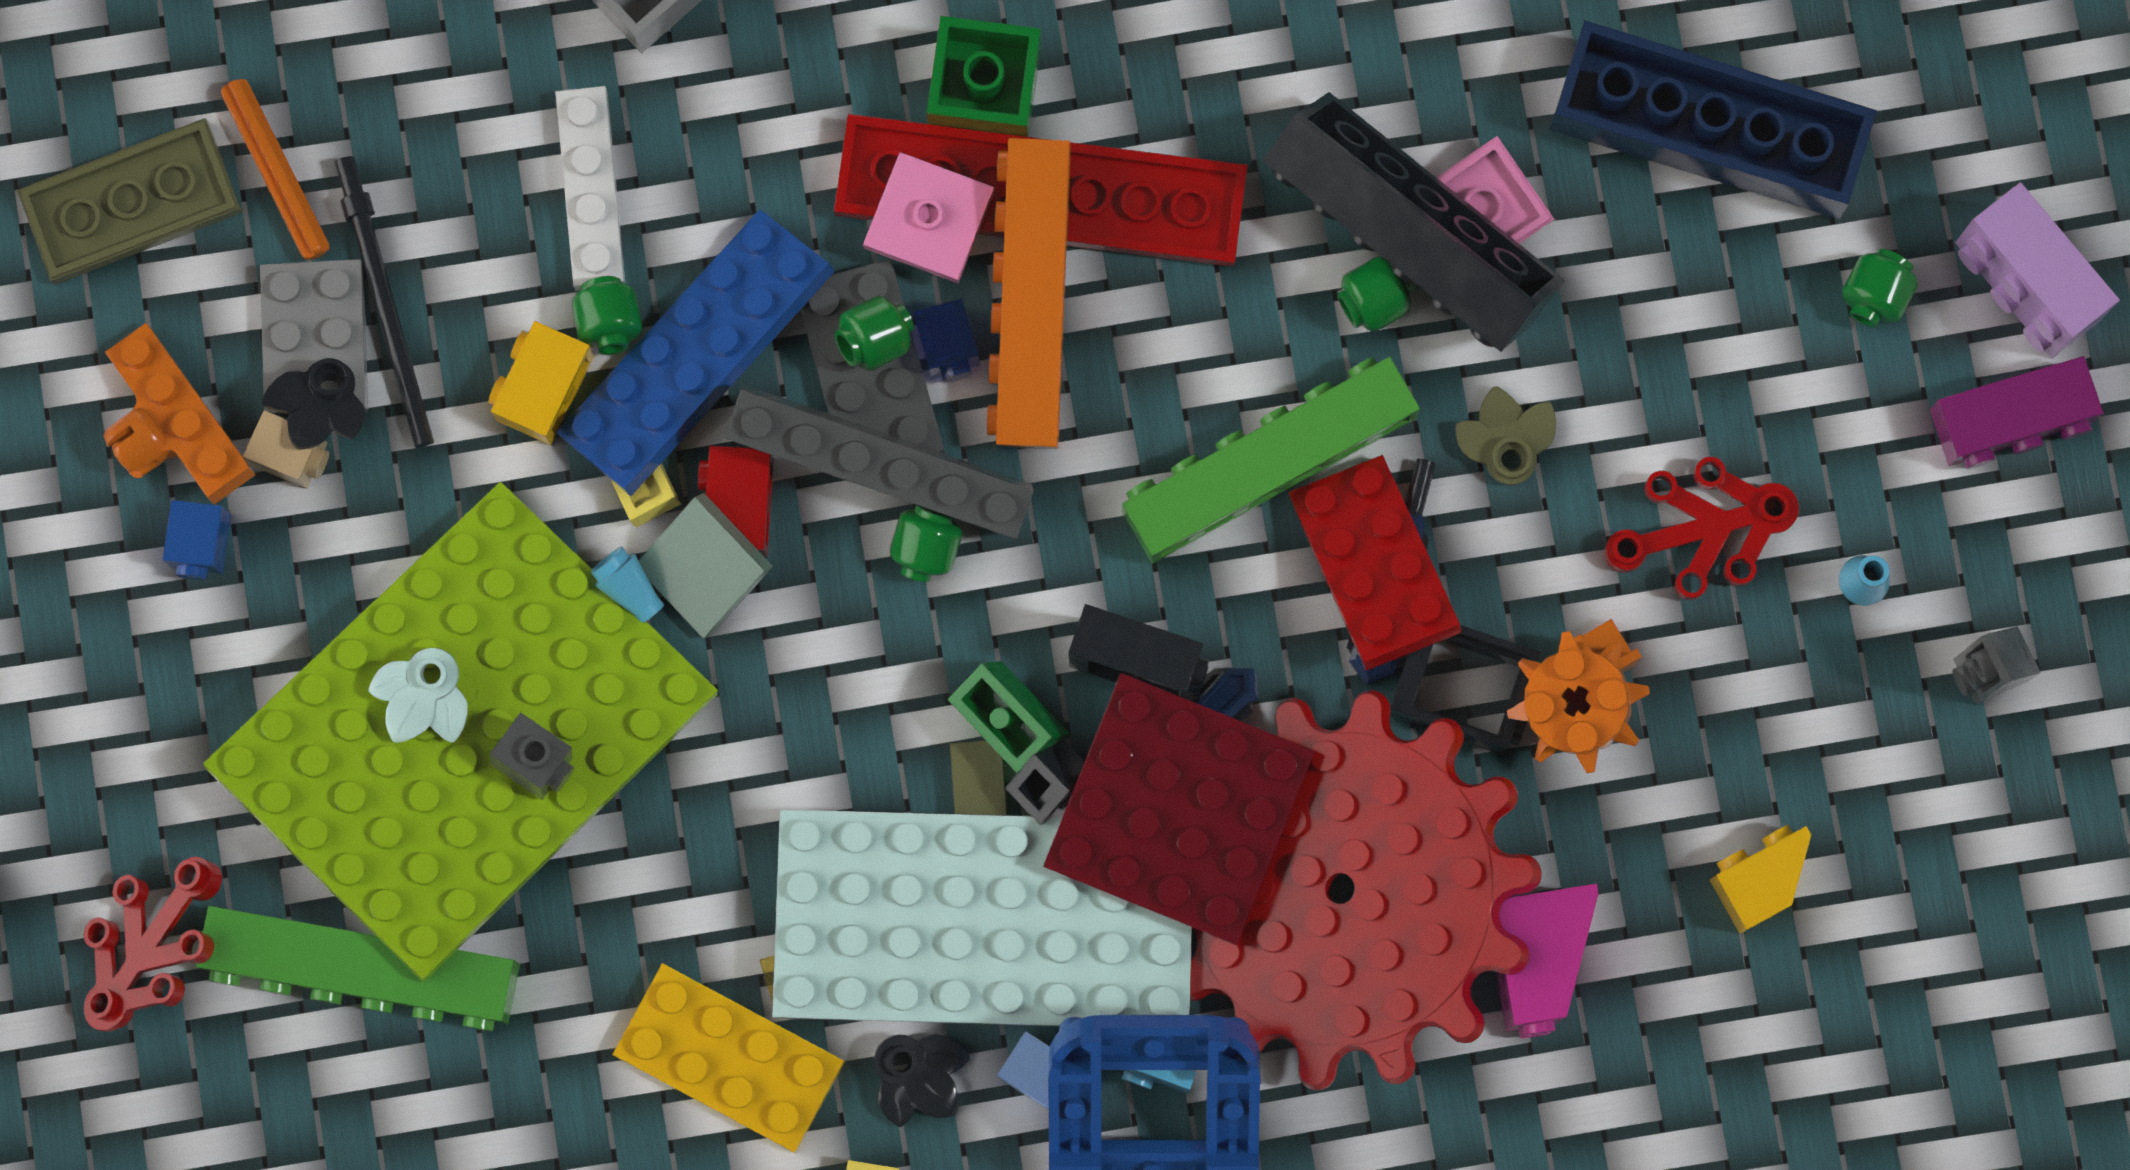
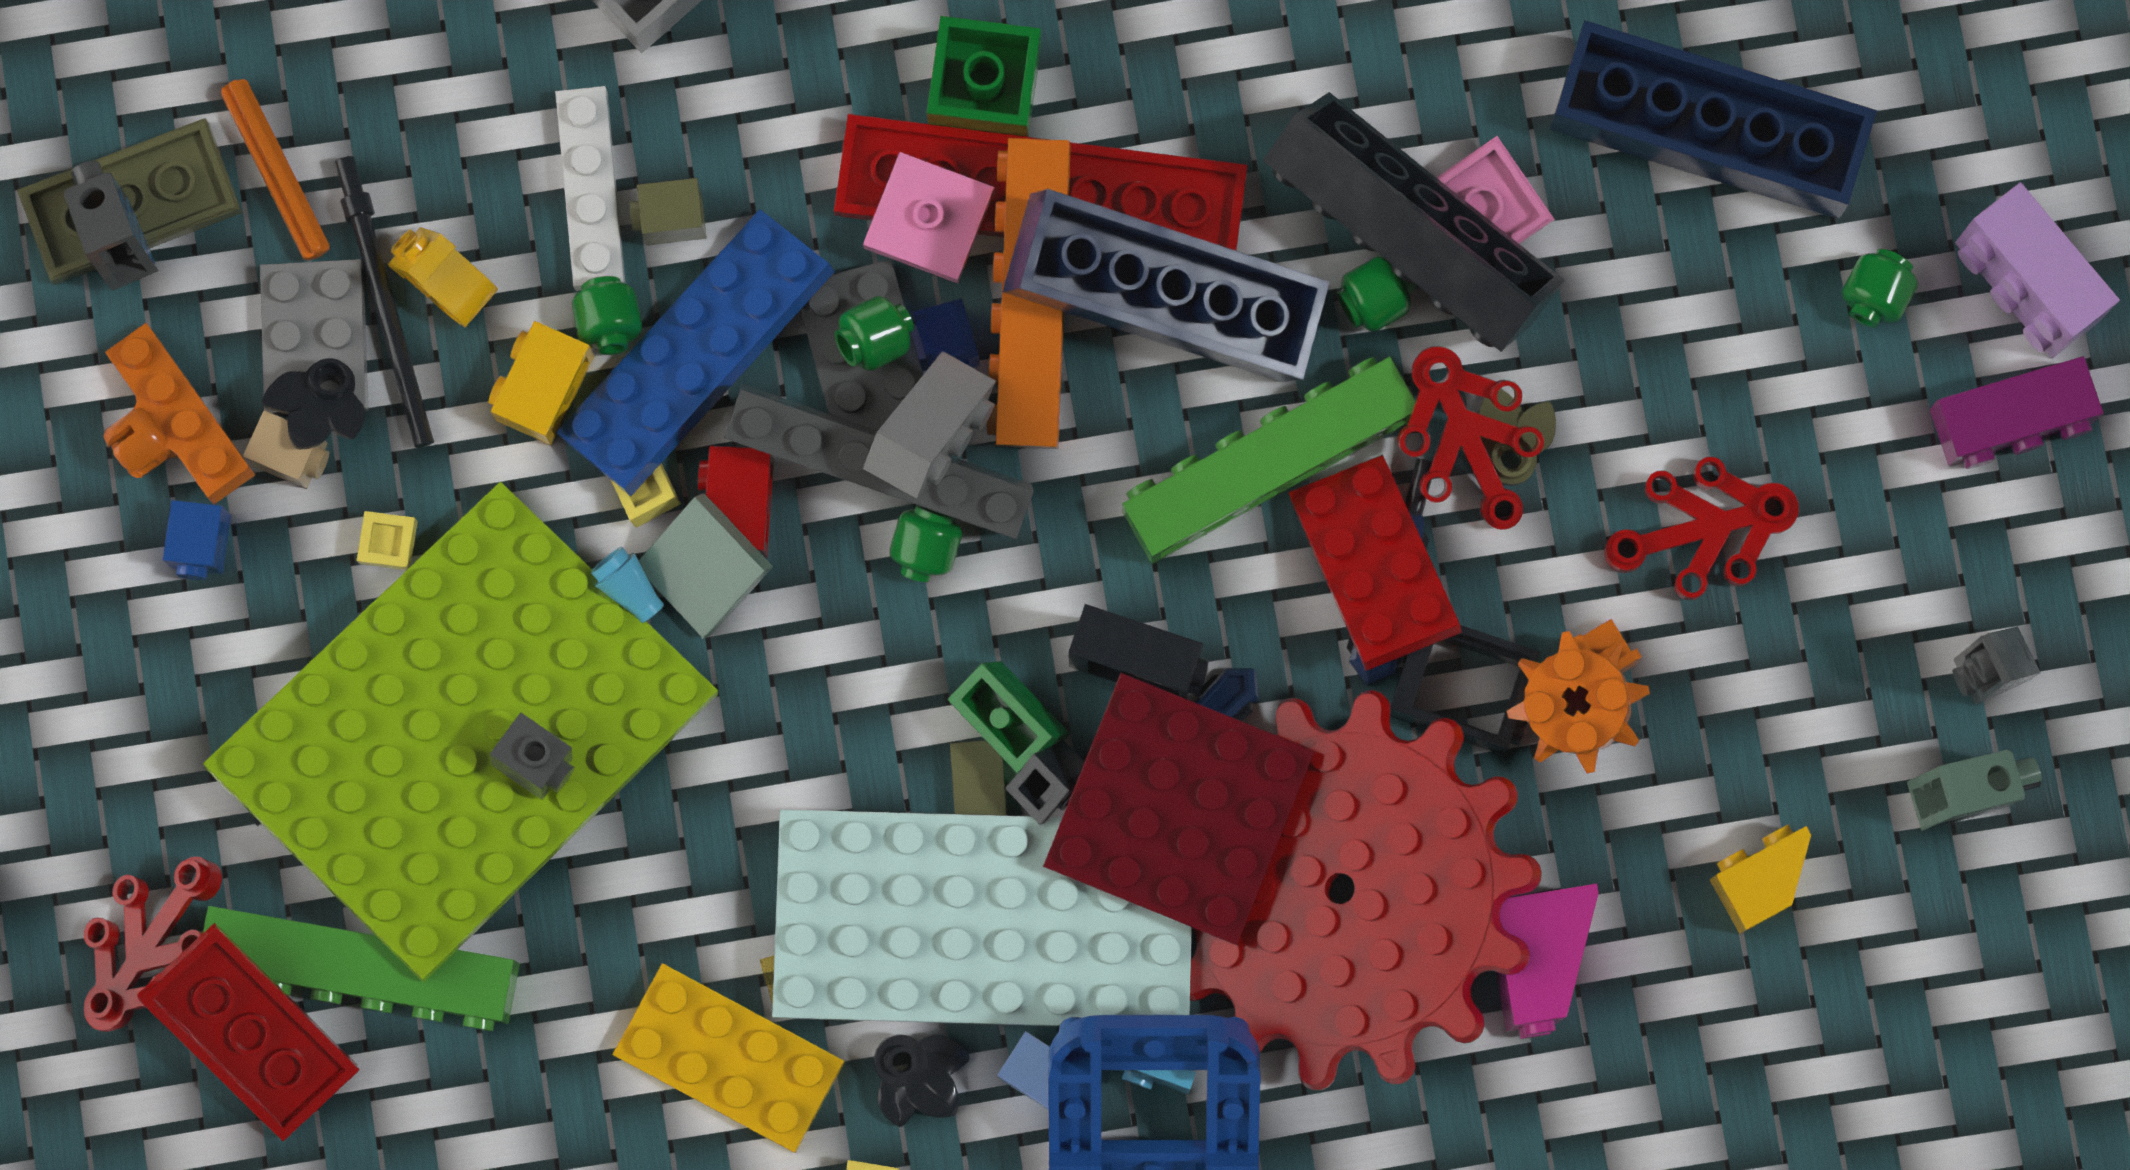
light aqua plate [369,648,468,743] -> none
medium azure cone [1839,555,1890,606] -> none
none -> dark grey torso [64,161,159,291]
none -> red plate [137,923,360,1141]
none -> light yellow plate [357,511,418,570]
none -> yellow pin [387,227,498,328]
none -> olive brick [630,178,707,246]
none -> light grey brick [863,351,996,499]
none -> dark blue brick [1002,189,1330,382]
none -> red plant [1397,346,1544,530]
none -> sand green torso [1907,749,2042,831]

